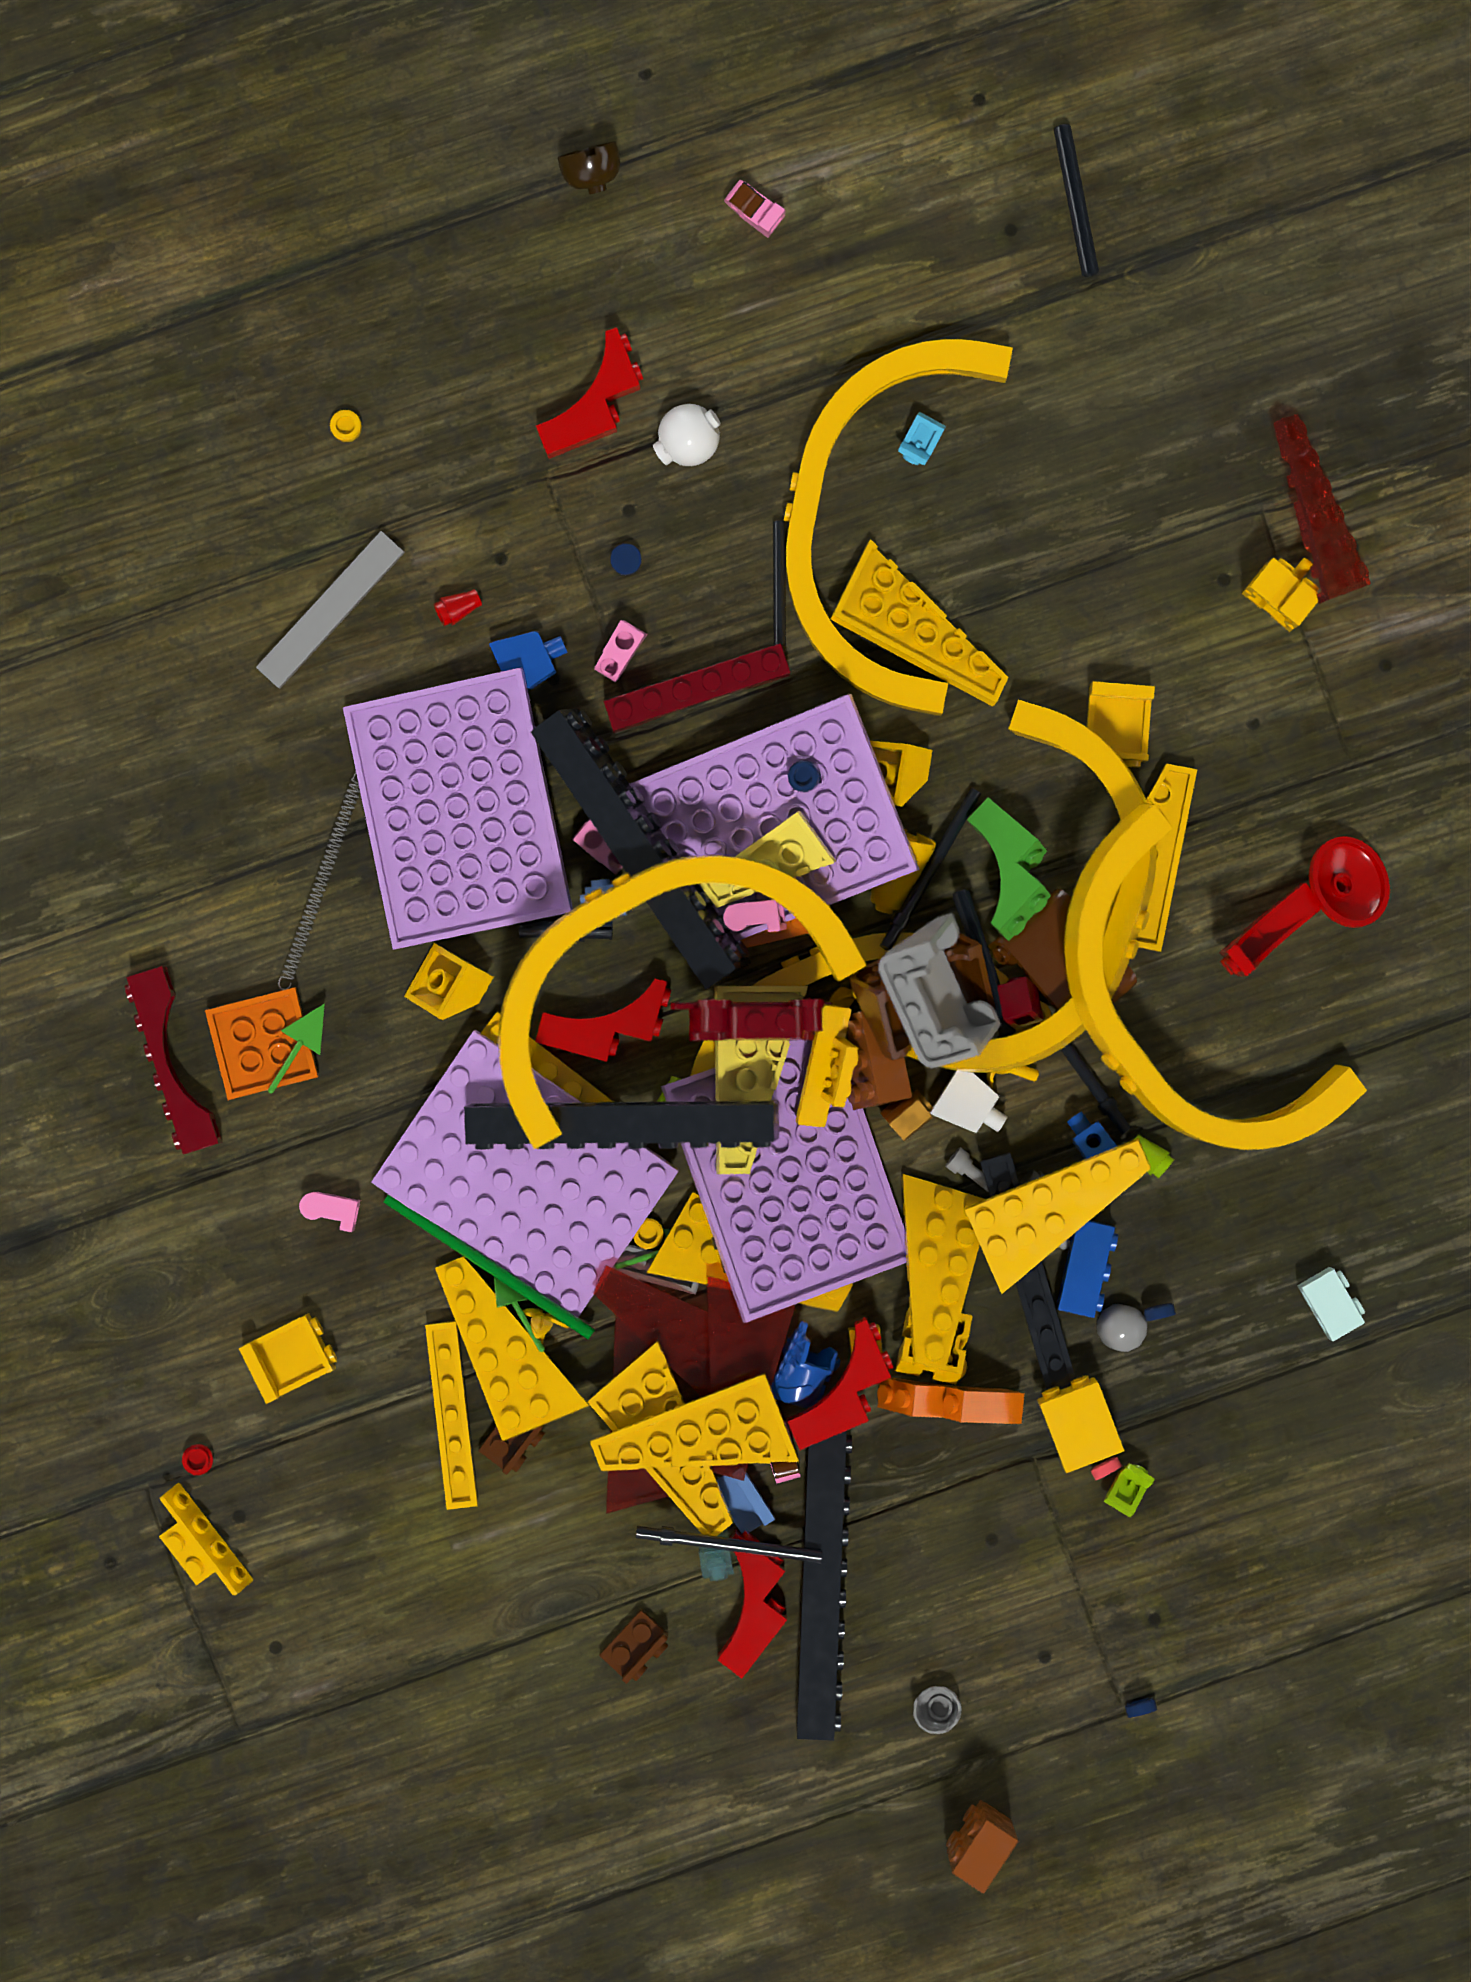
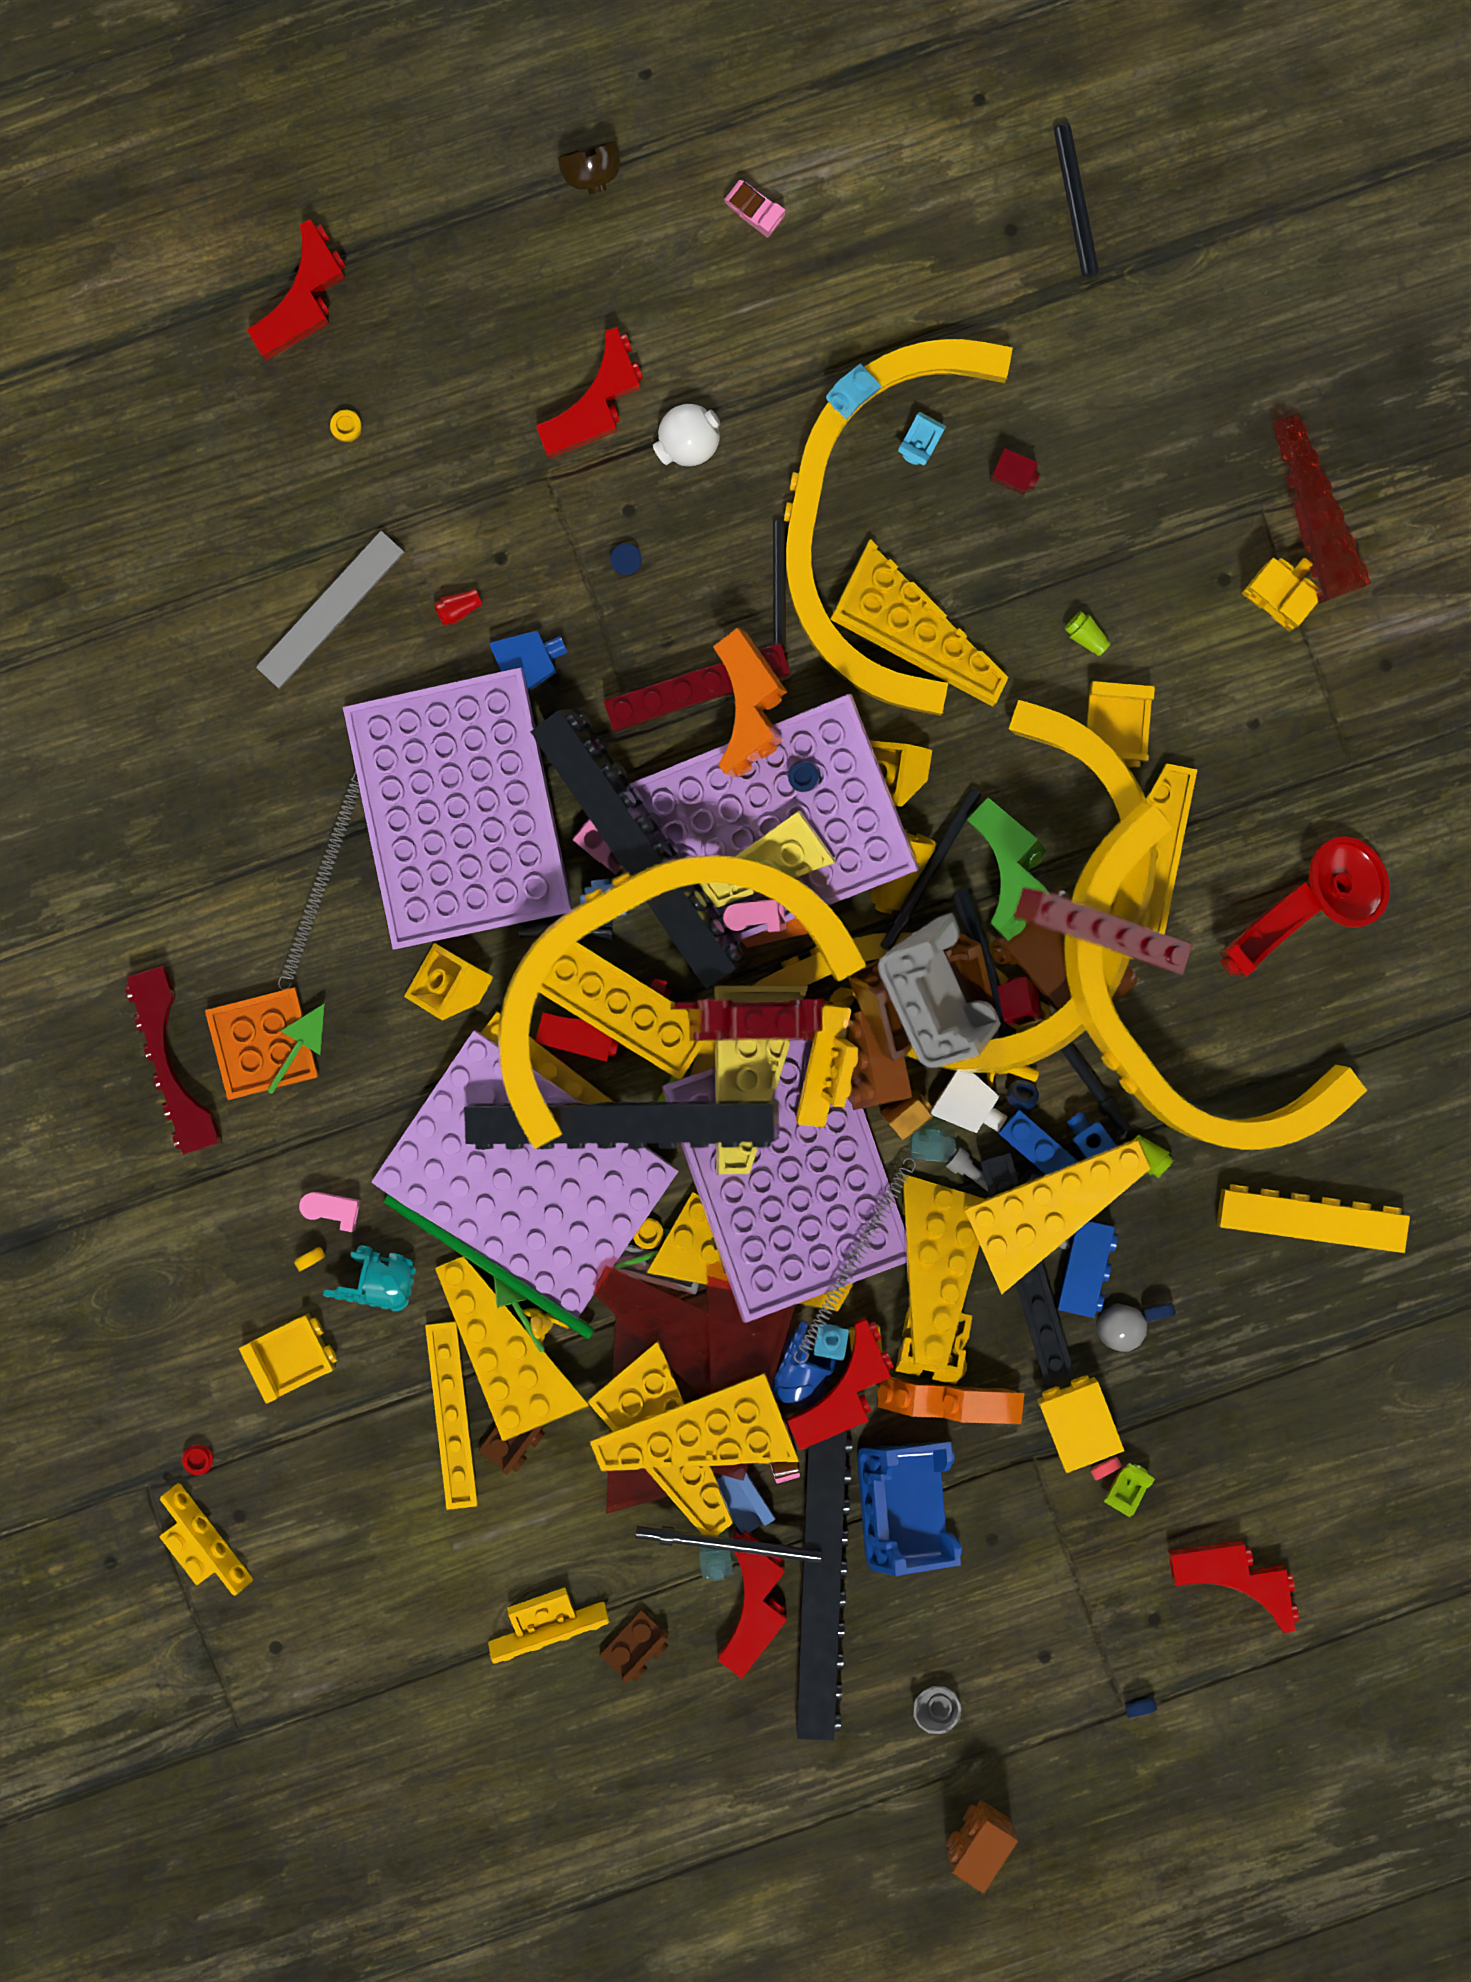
bright pink leg [594,620,647,682] -> none
light aqua brick [1297,1267,1365,1341] -> none
none -> red arch [246,219,346,361]
none -> yellow tile [294,1247,326,1272]
none -> teal helmet [323,1245,416,1311]
none -> yellow bracket [488,1588,609,1664]
none -> yellow plate [538,942,705,1080]
none -> orange arch [713,628,787,778]
none -> light grey piece [794,1158,916,1363]
none -> medium azure bracket [813,1324,849,1360]
none -> medium azure bracket [826,363,881,419]
none -> blue windscreen [857,1441,962,1576]
none -> clear light blue brick [910,1129,956,1162]
none -> dark red brick [990,448,1041,495]
none -> blue brick [997,1109,1078,1175]
none -> dark blue tile [1006,1080,1039,1111]
none -> dark red arch [1014,886,1192,975]
none -> lime cone [1065,611,1111,656]
none -> red arch [1168,1540,1299,1633]
none -> yellow brick [1216,1184,1410,1253]

